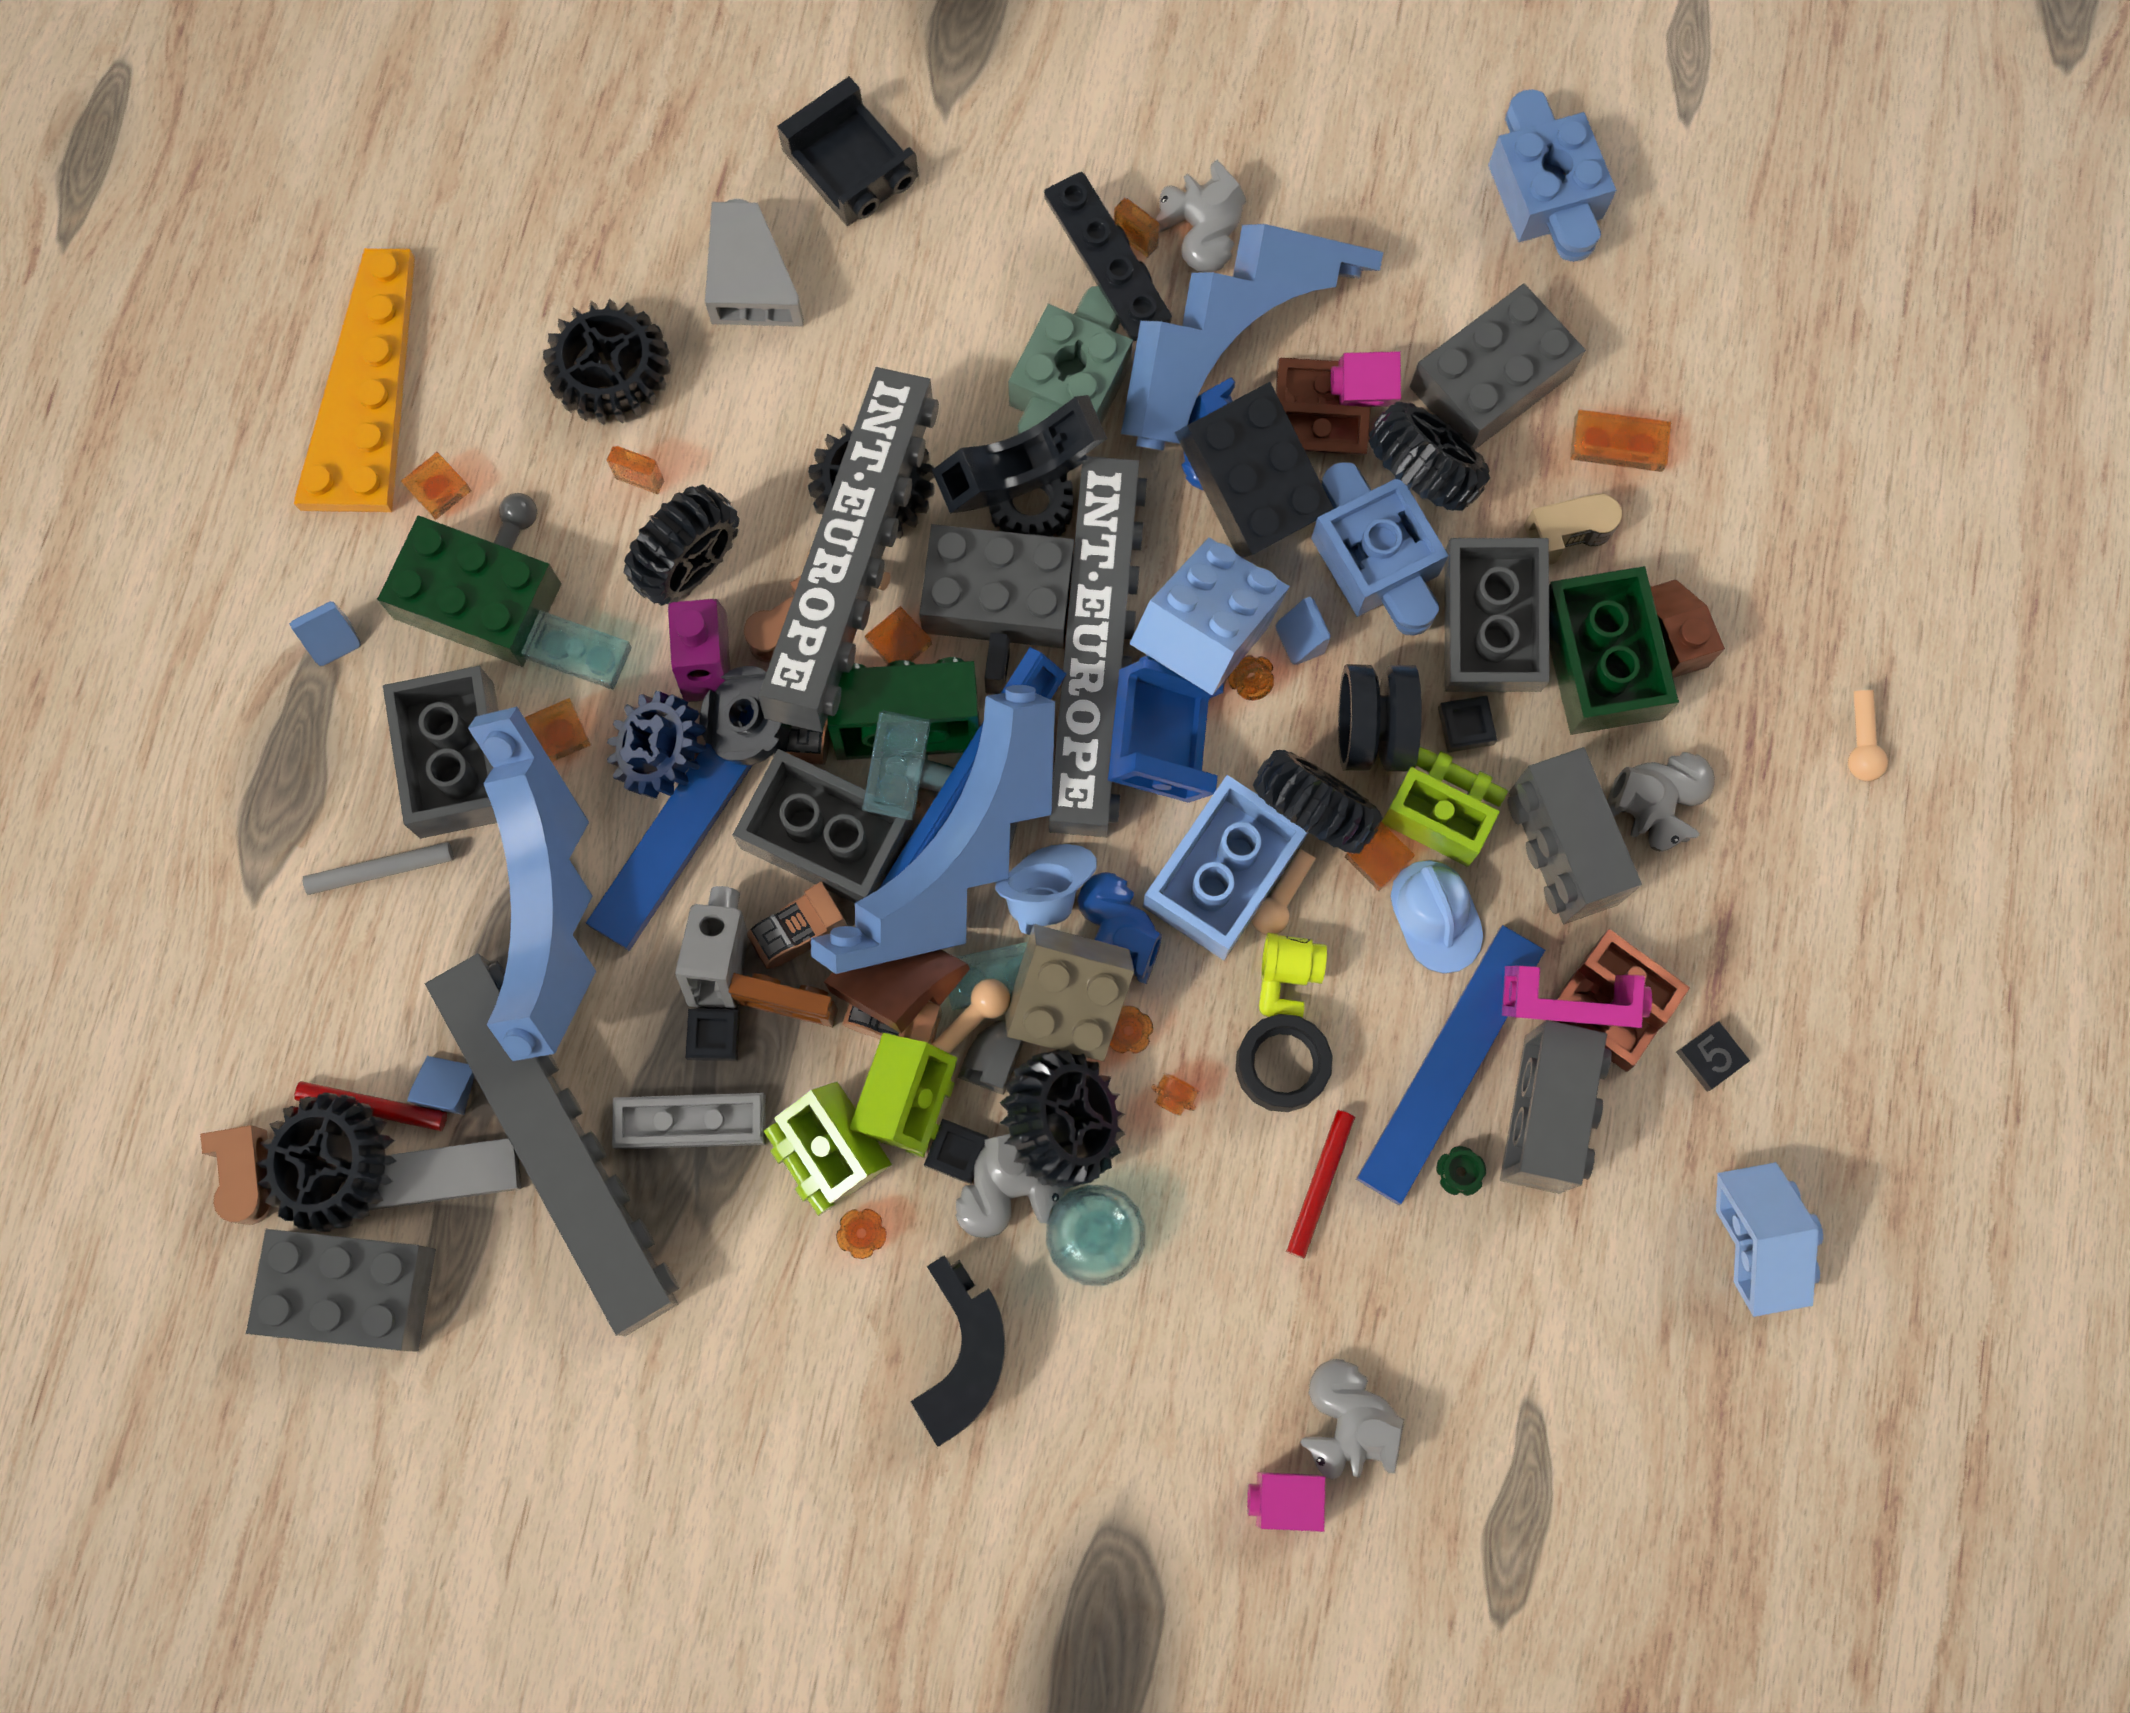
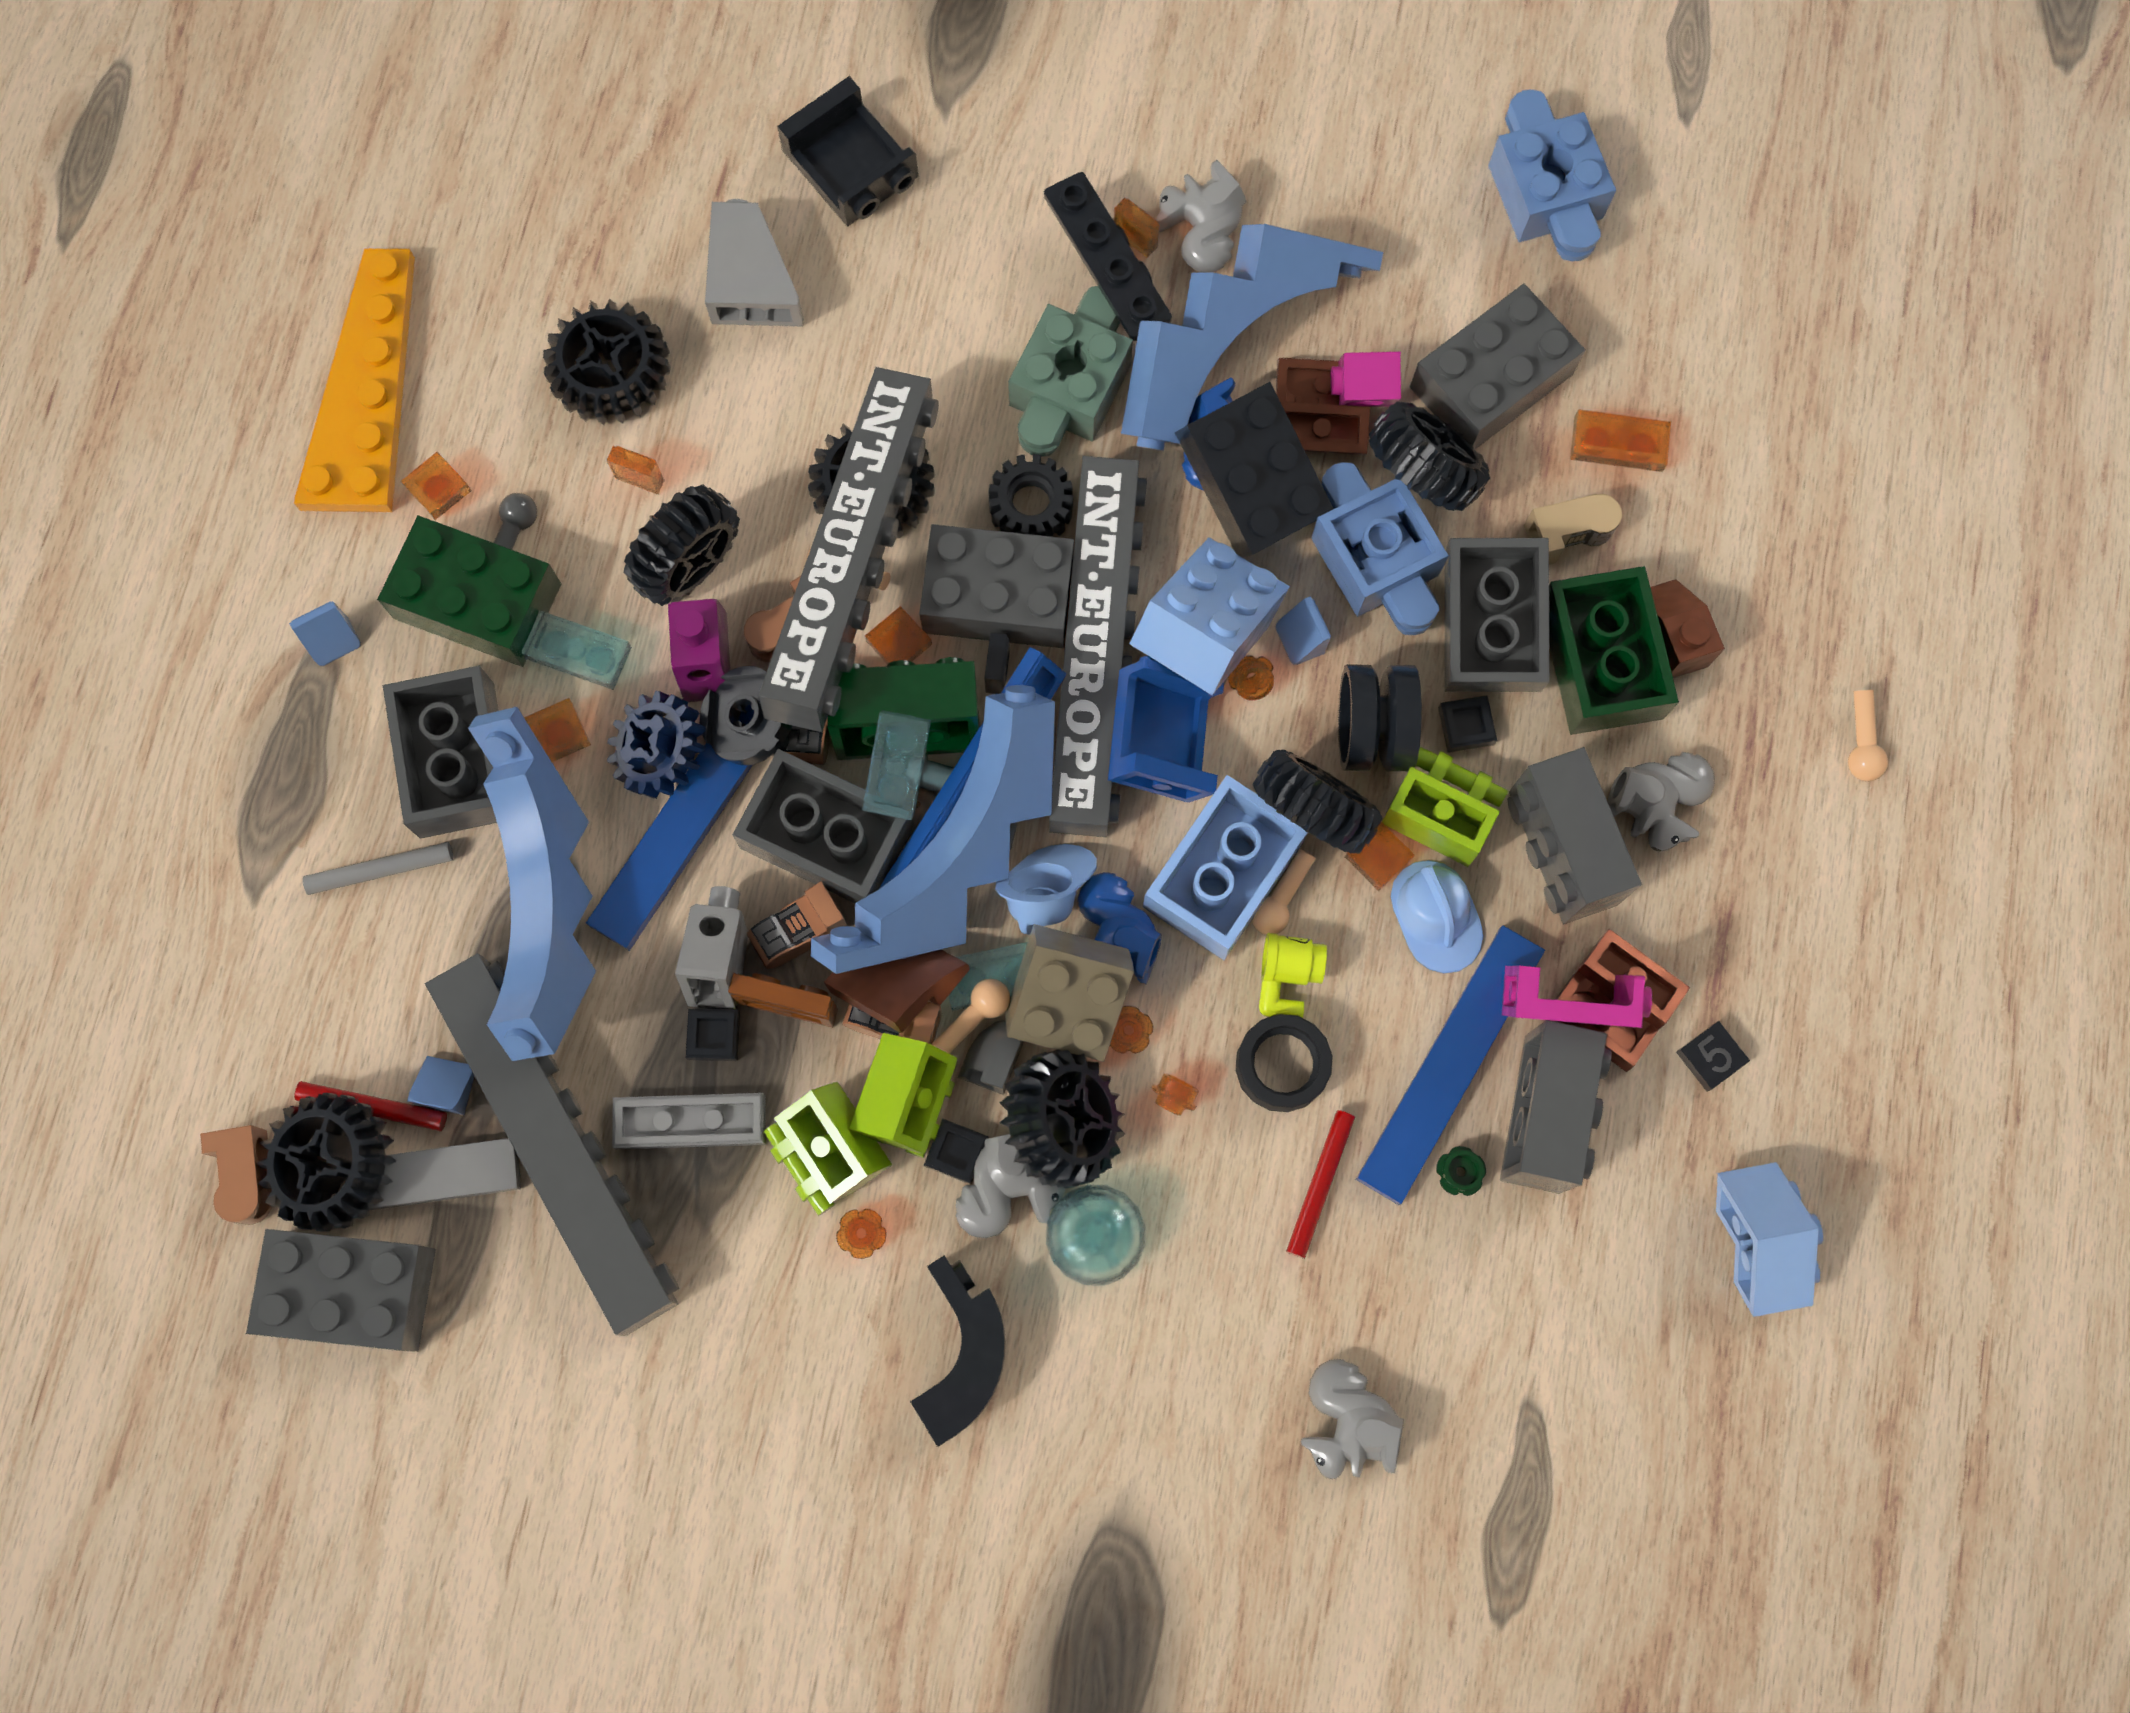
black arch [932,395,1107,514] -> none
dark pink brick [1247,1472,1325,1532] -> none

